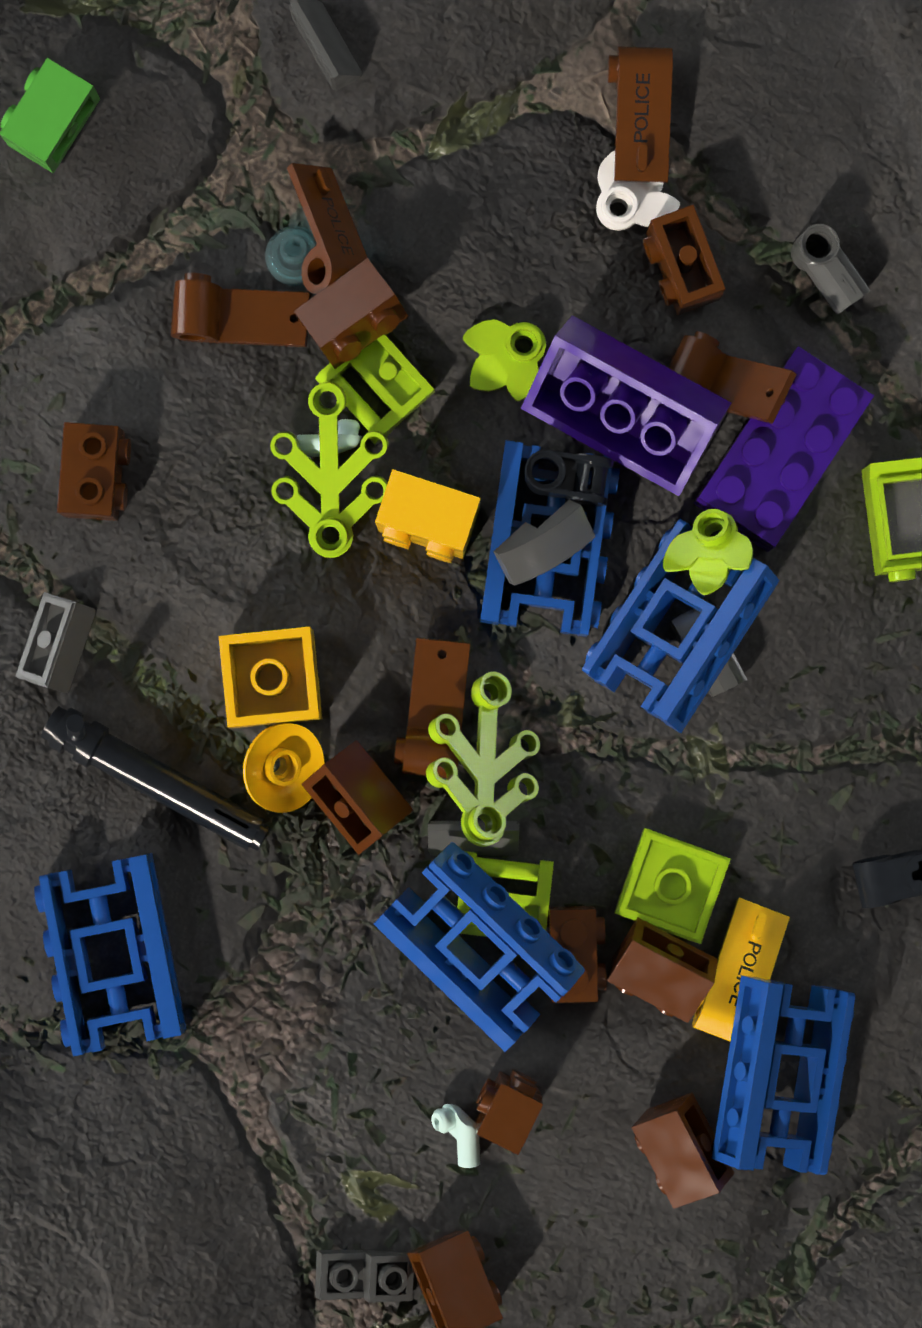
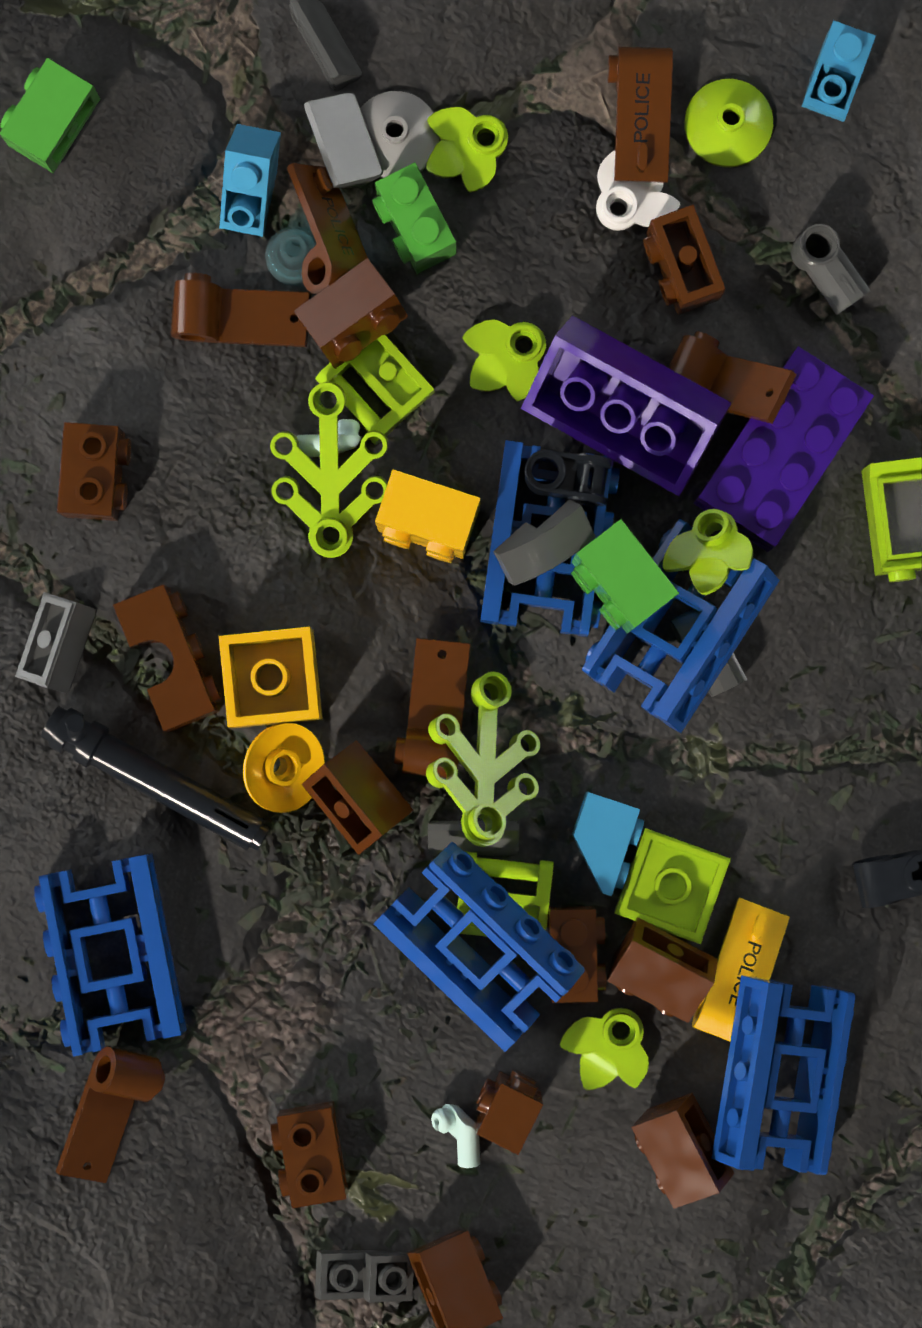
none -> reddish brown door [56,1047,165,1183]
none -> reddish brown arch [113,584,222,732]
none -> dark azure slope [219,124,281,237]
none -> reddish brown brick [271,1101,349,1208]
none -> slope [304,93,383,188]
none -> light grey dish [360,91,440,178]
none -> bright green brick [372,162,456,274]
none -> lime plate [426,107,508,193]
none -> lime plate [560,1008,649,1090]
none -> bright green brick [571,519,679,634]
none -> dark azure slope [572,792,644,896]
none -> lime dish [684,79,773,167]
none -> dark azure slope [801,20,876,122]

